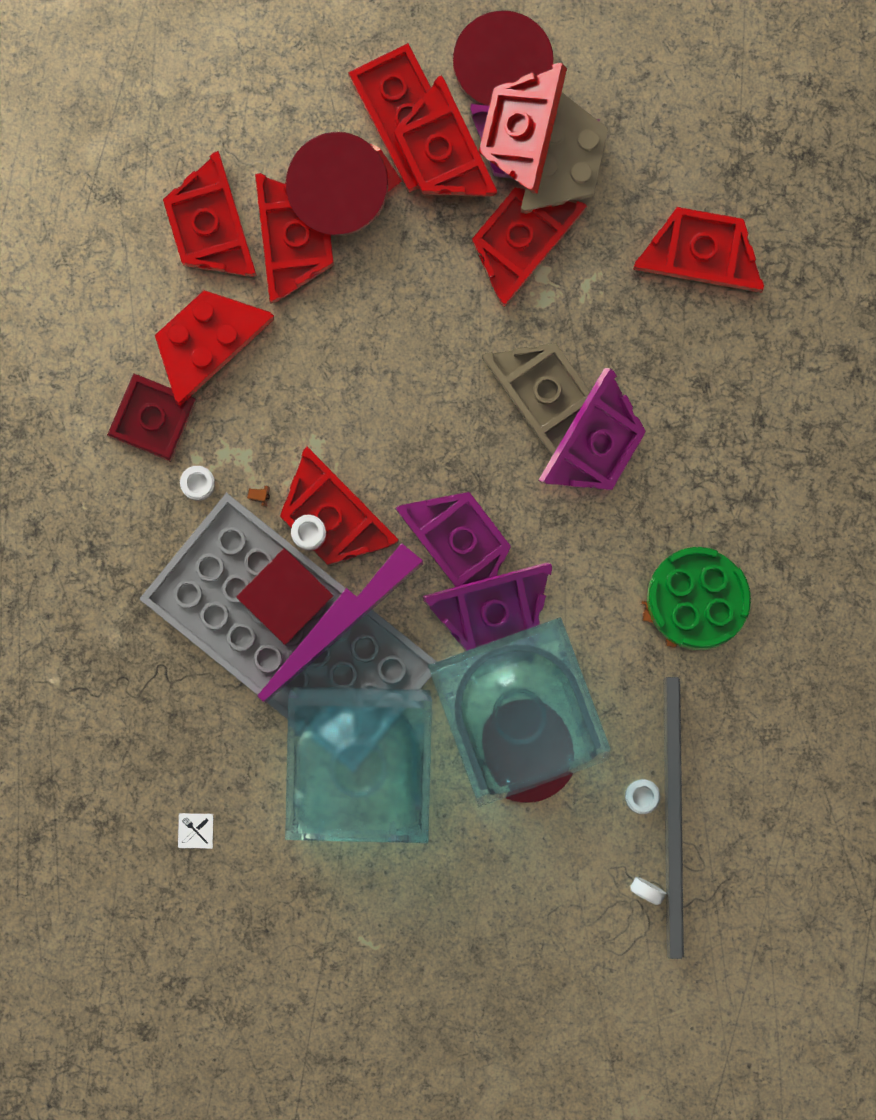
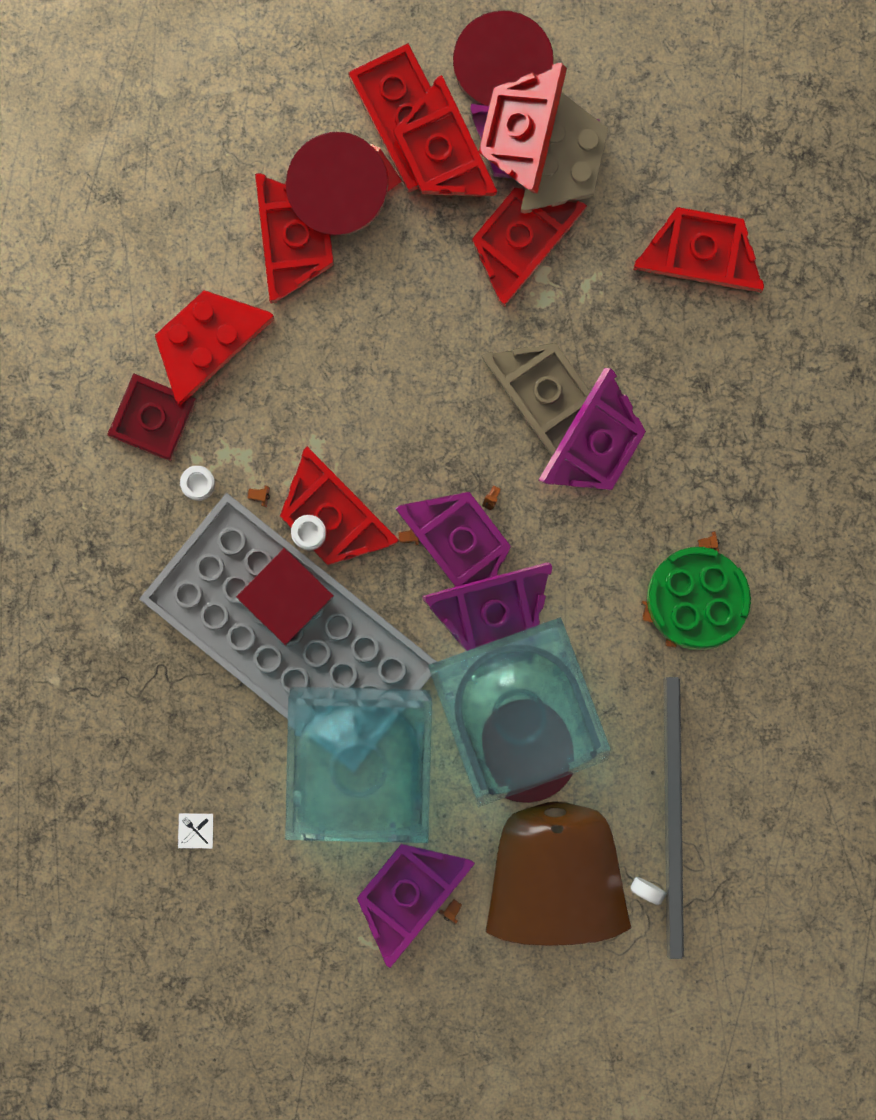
red wing [163,151,257,277] -> none
magenta slope [257,543,423,703] -> none
white tile [625,779,661,814] -> none
none -> magenta wing [357,844,475,968]
none -> dark orange piece [398,530,420,546]
none -> dark orange piece [438,899,462,924]
none -> dark orange piece [482,485,501,510]
none -> reddish brown piece [486,801,631,946]
none -> dark orange piece [697,531,720,552]

